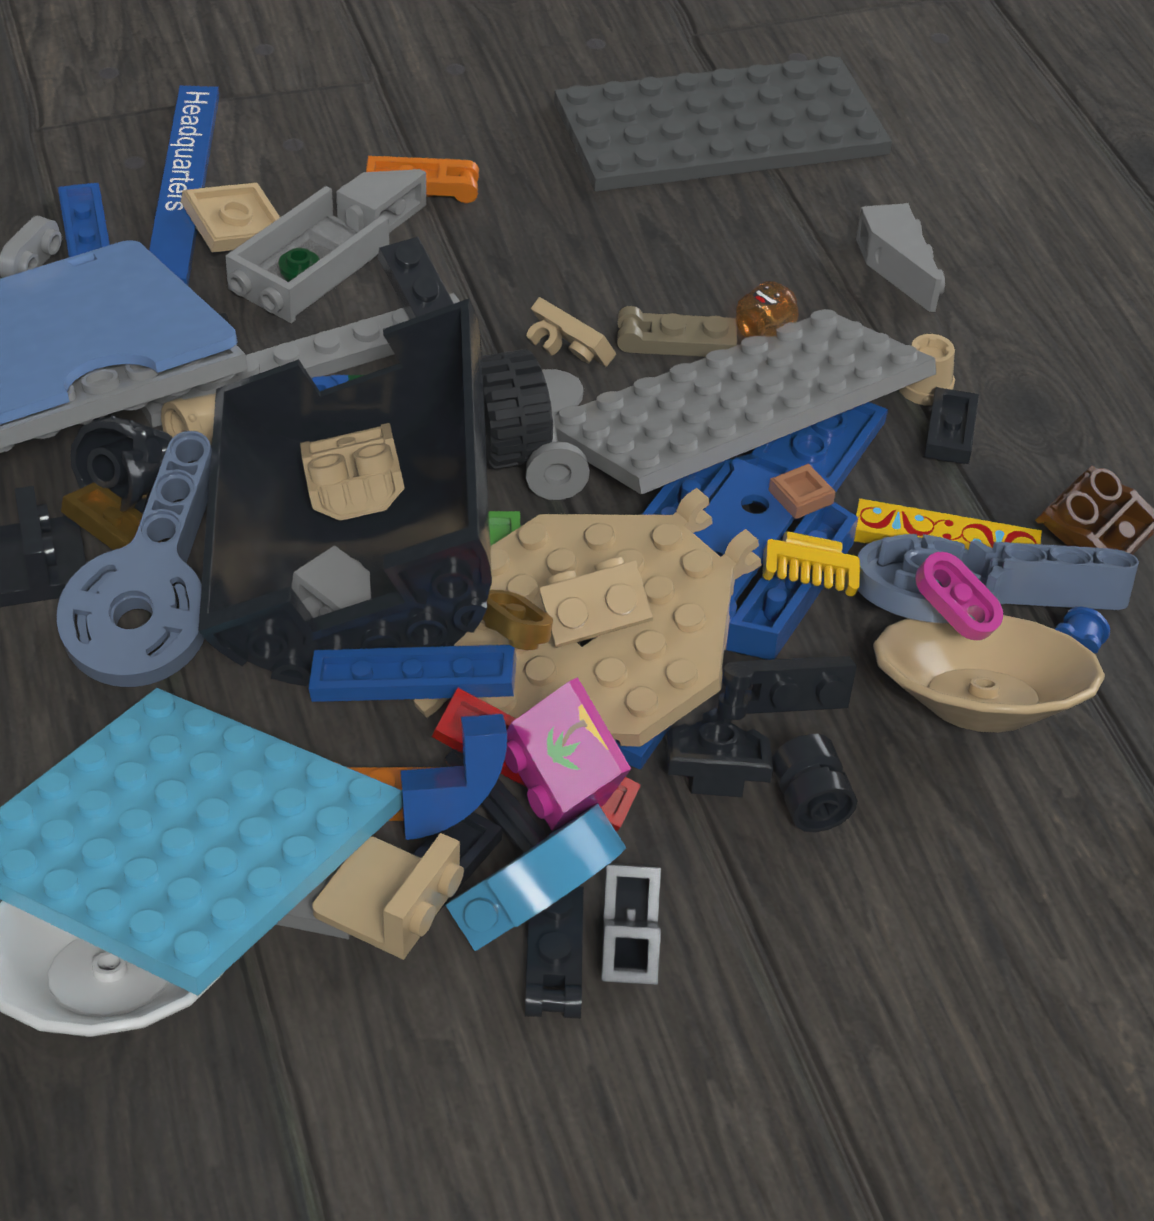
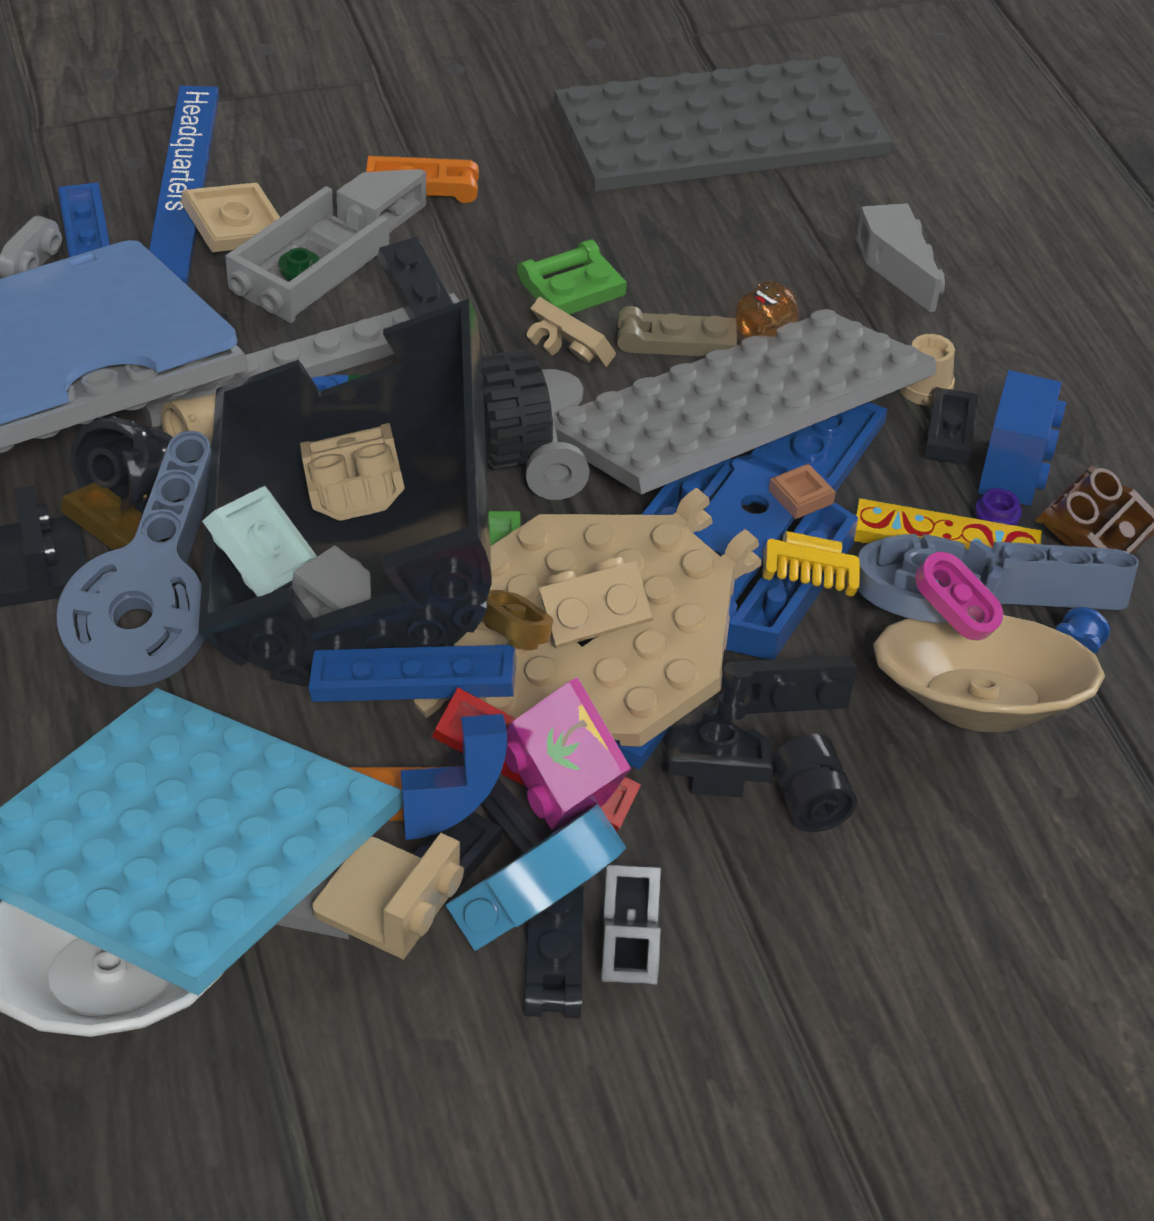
none -> light aqua plate [202,486,317,597]
none -> bright green plate [517,239,627,314]
none -> dark purple plate [975,488,1022,526]
none -> blue brick [978,370,1066,506]

